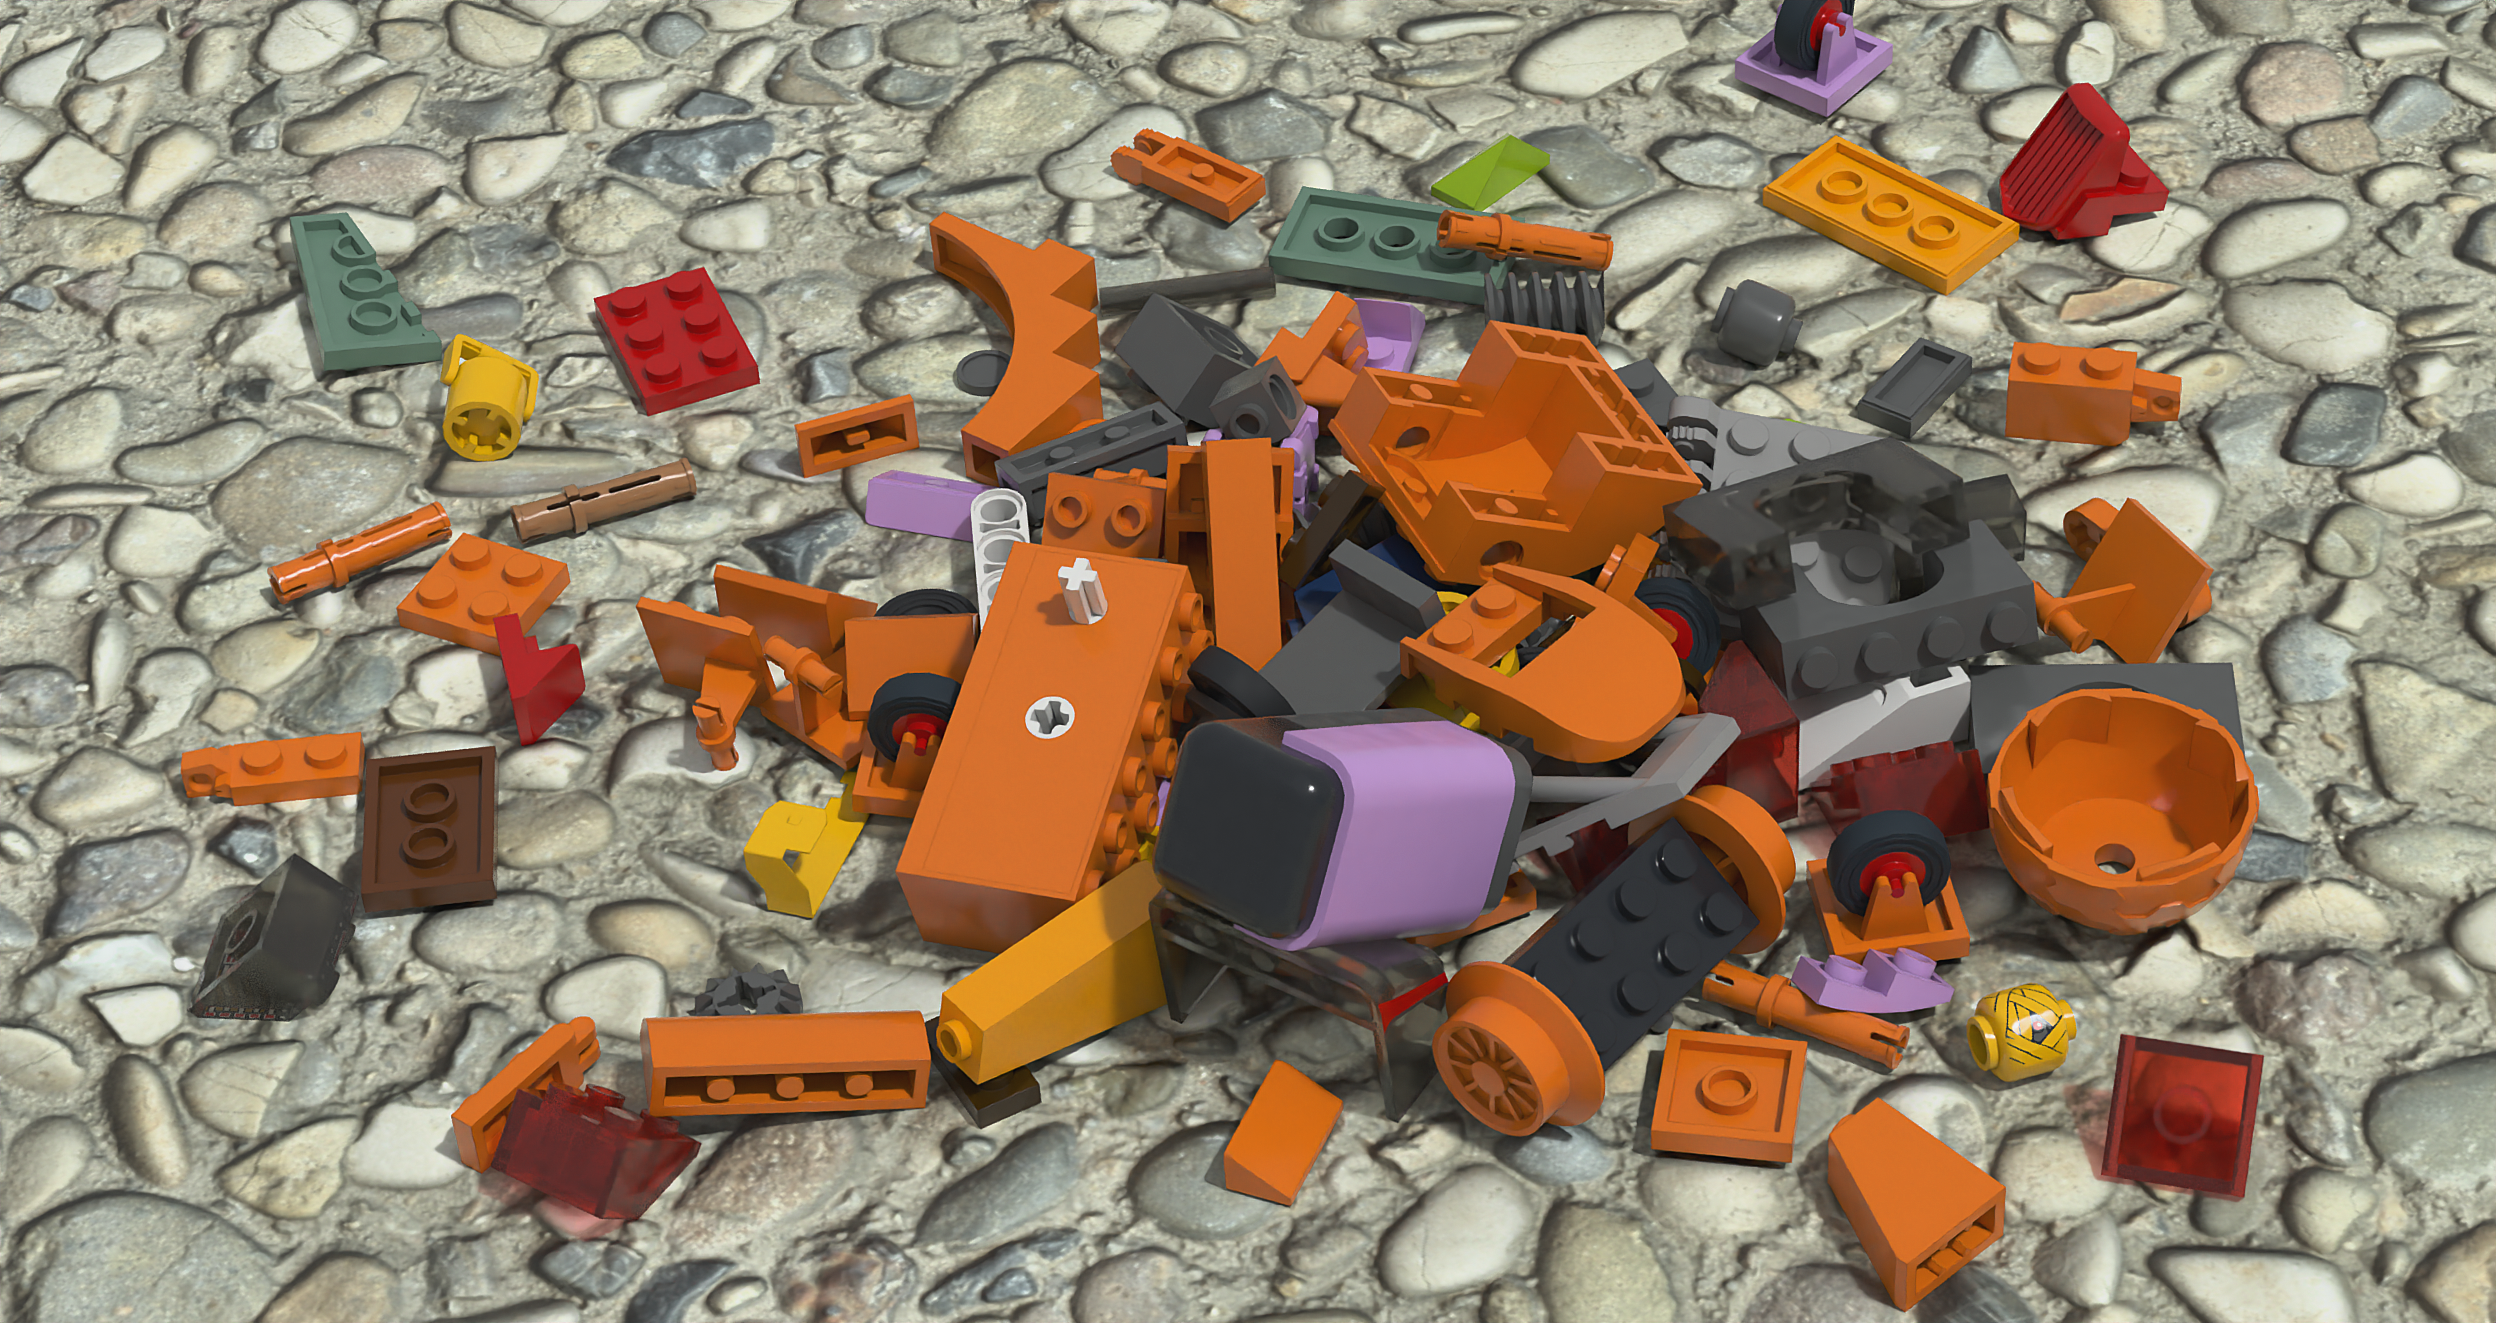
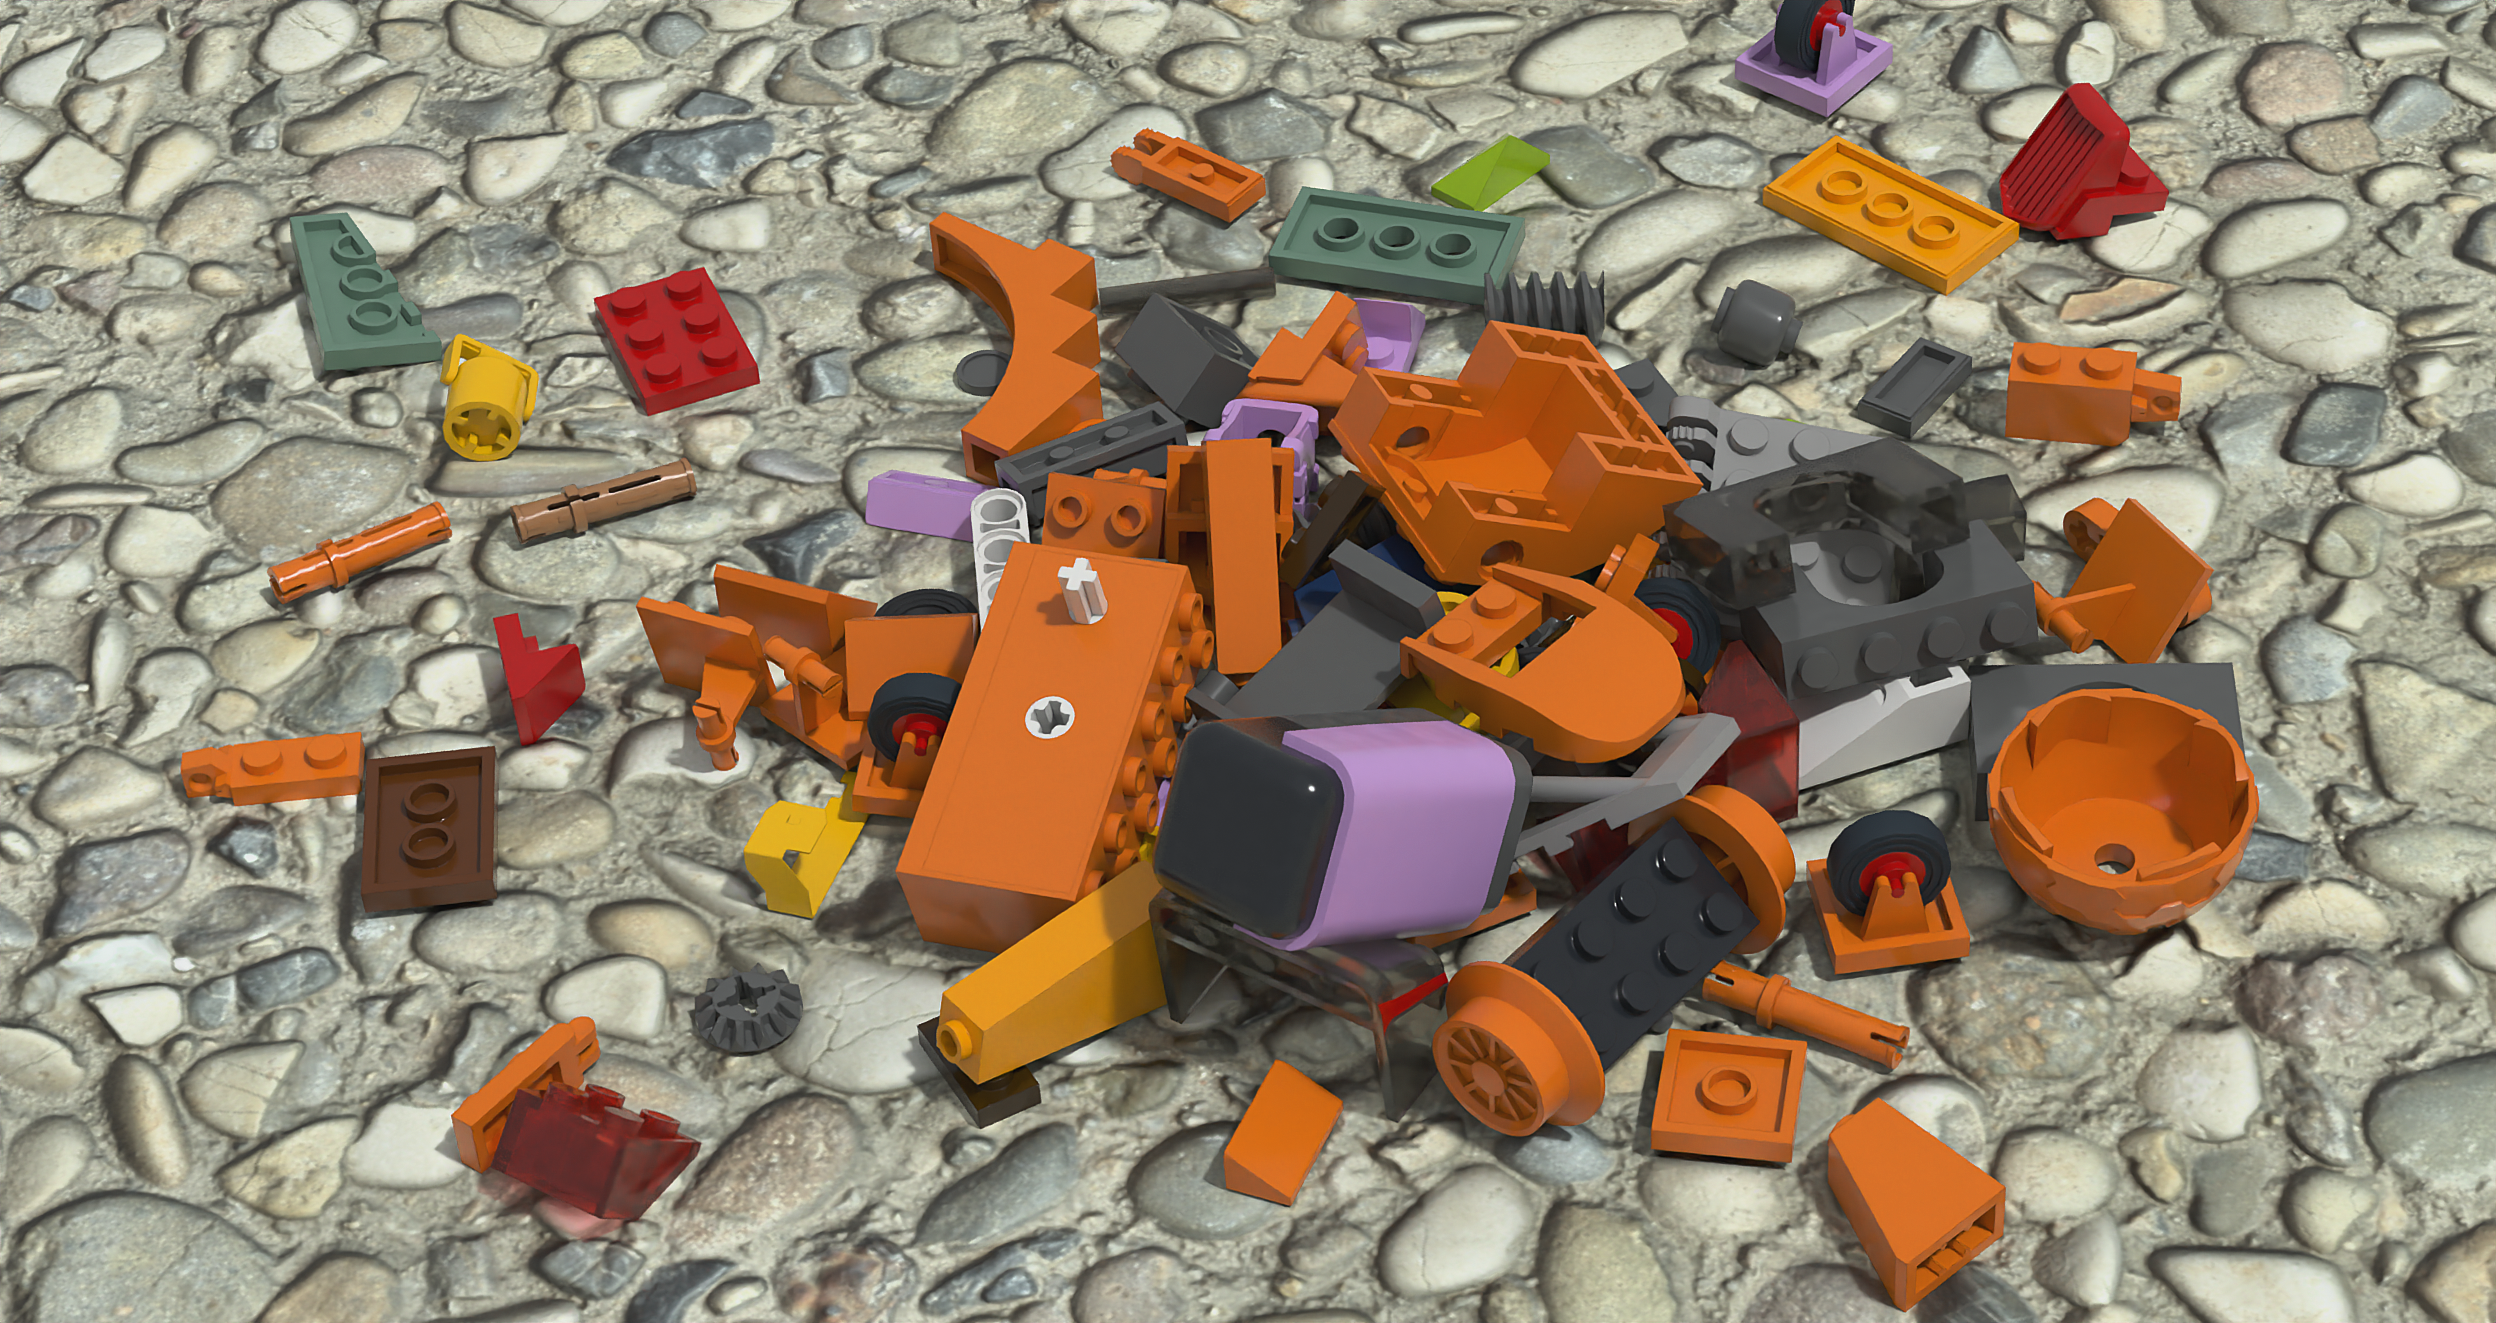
clear smoke slope [187,853,359,1022] -> none
orange plate [396,533,570,657] -> none
orange brick [640,1010,931,1117] -> none
orange slope [794,394,919,478] -> none
black tyre [1187,645,1296,718] -> none
dark grey brick [1209,355,1307,444] -> none
orange pin [1437,209,1614,271] -> none
lavender slope [1791,947,1955,1013] -> none
clear red slope [1810,740,1990,838] -> none
yellow head [1966,983,2077,1082] -> none
clear red slope [2101,1034,2265,1197] -> none

